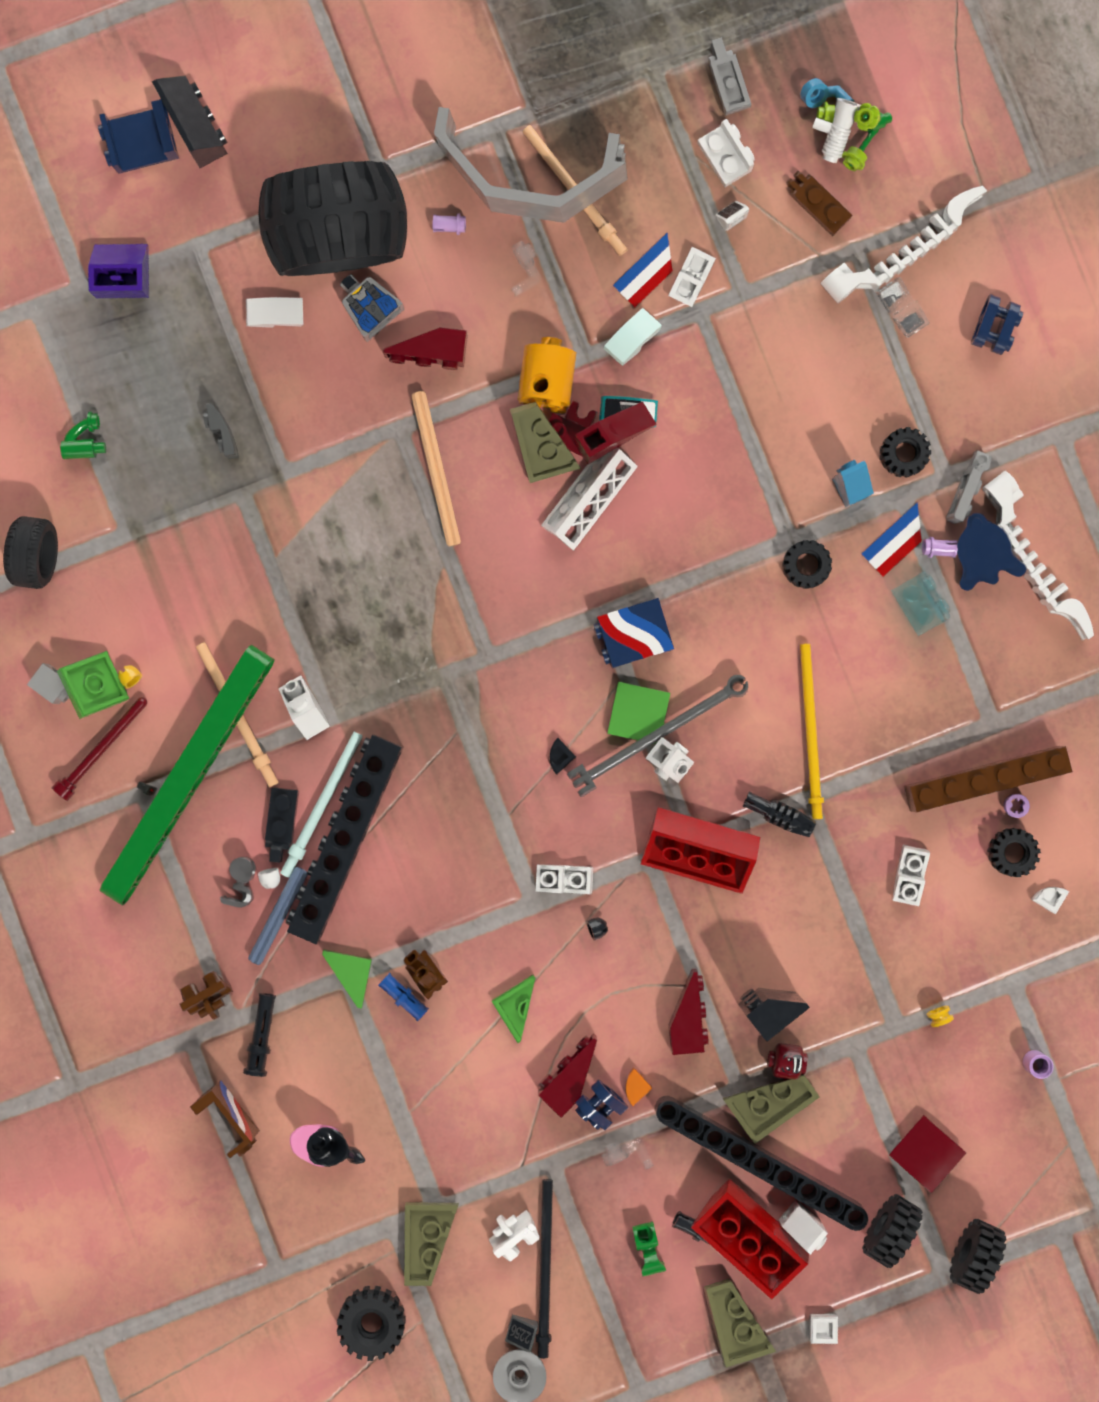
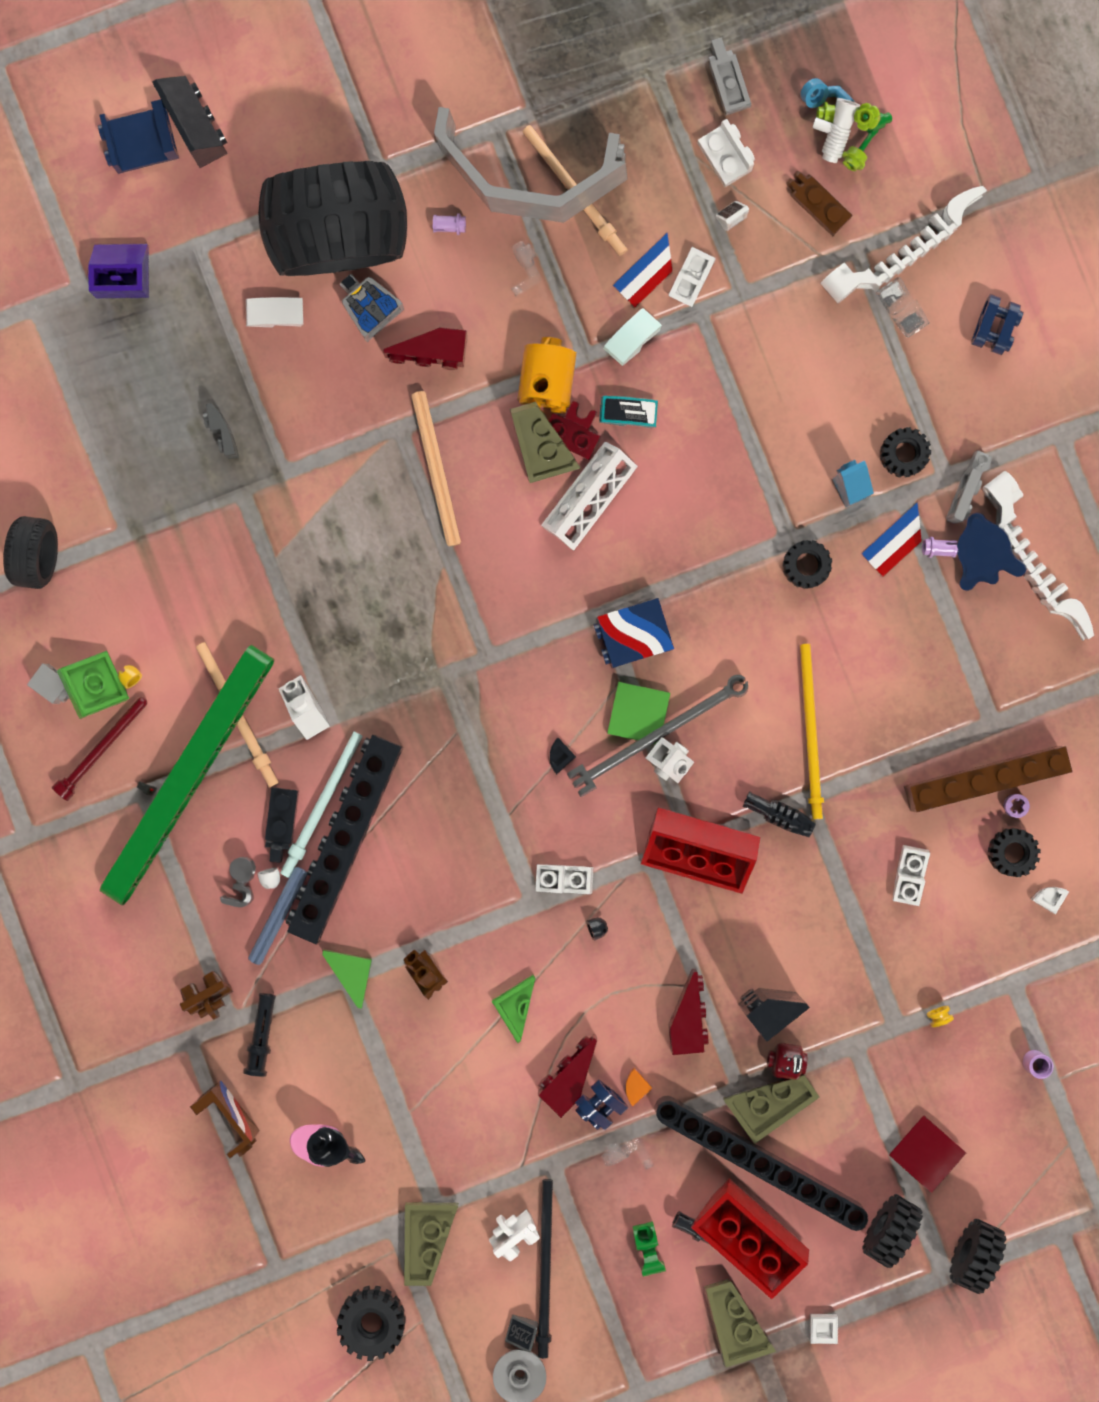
green plant [60,412,106,459] -> none
blue pin [378,973,429,1021] -> none
dark red slope [574,402,657,464] -> none
white slope [779,1199,828,1255] -> none
clear light blue bracket [891,571,950,636] -> none

